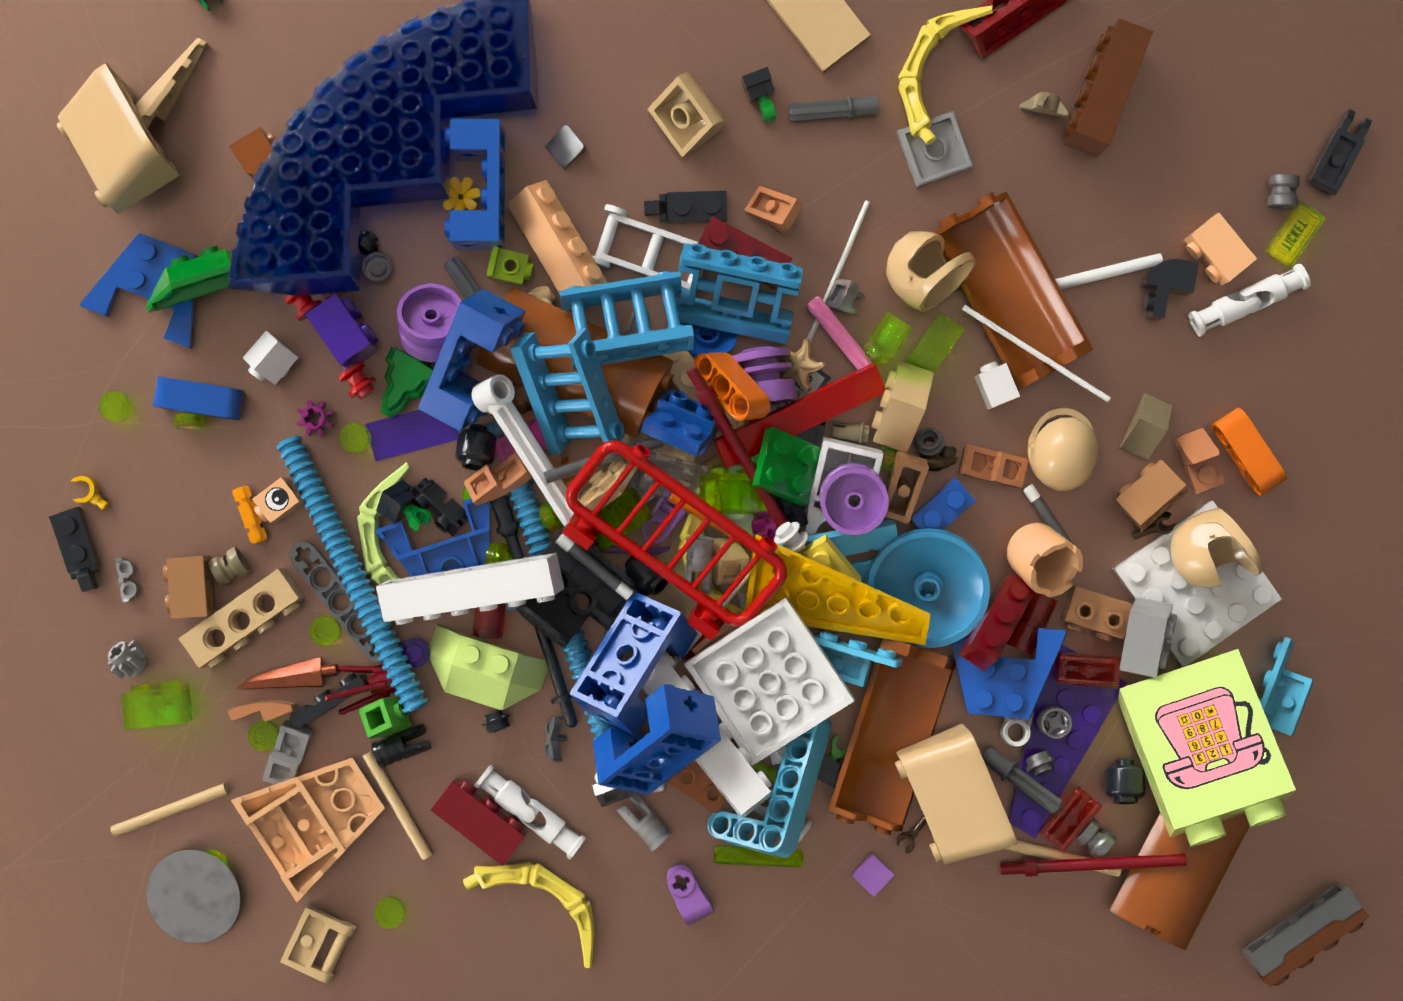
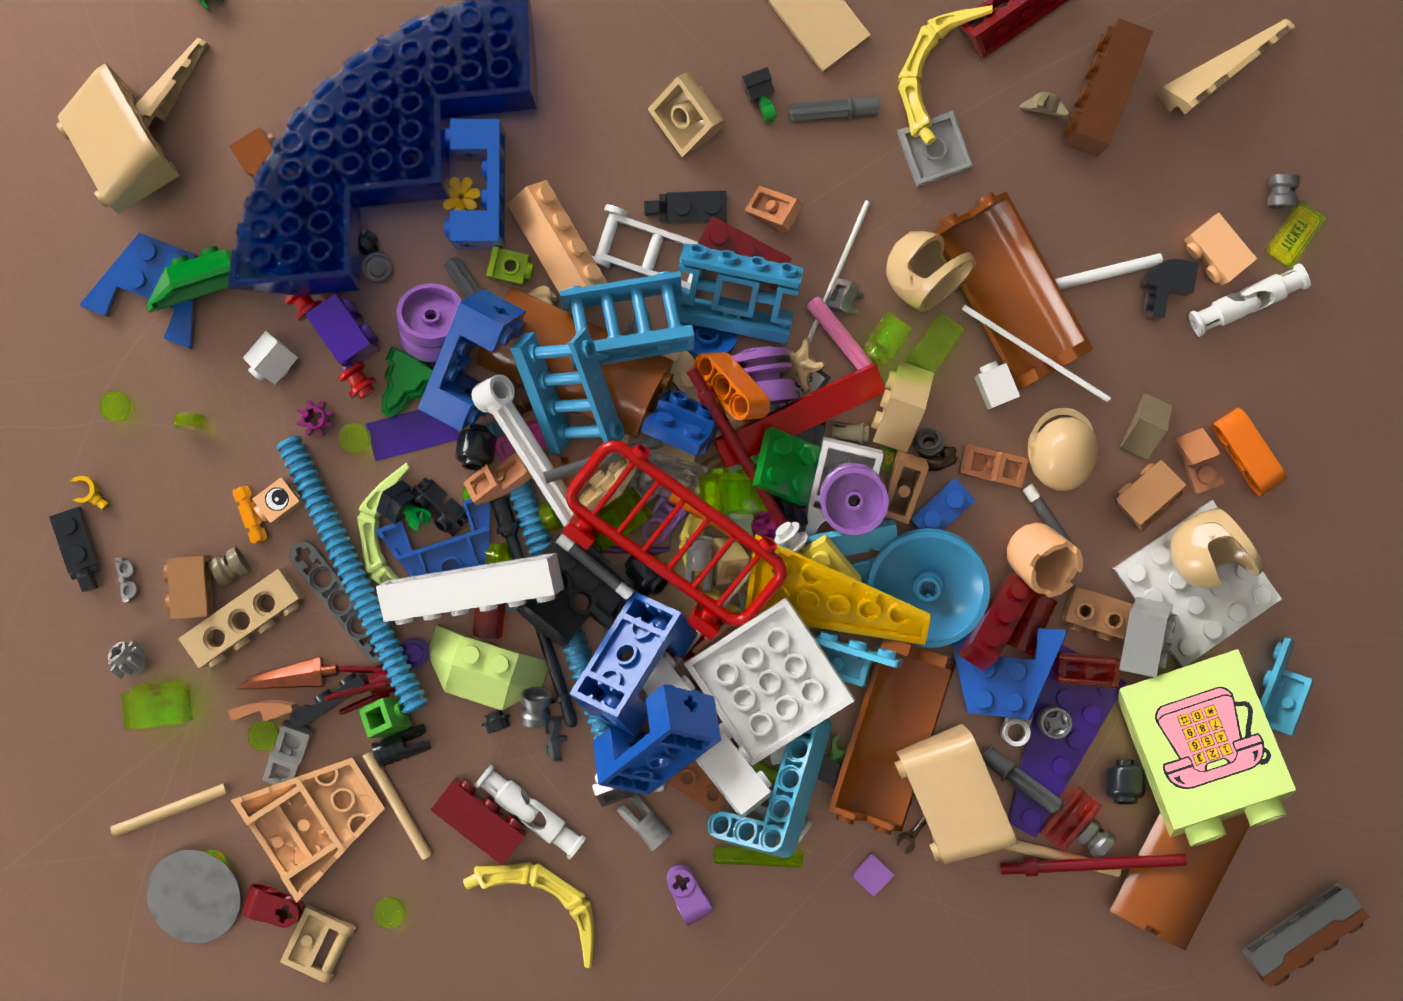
blue beam [153,377,244,420] -> none
clear neon green tile [309,616,341,646] -> none
flat silver slope [545,124,587,169] -> none
flat silver plate [1026,751,1056,777] -> none
dark brown hand [1132,512,1176,540] -> none
black hinge [1307,109,1372,196] -> none
none -> dark red piece [242,884,305,928]
none -> flat silver wheel [521,687,551,728]
none -> tan wedge [1155,19,1295,114]

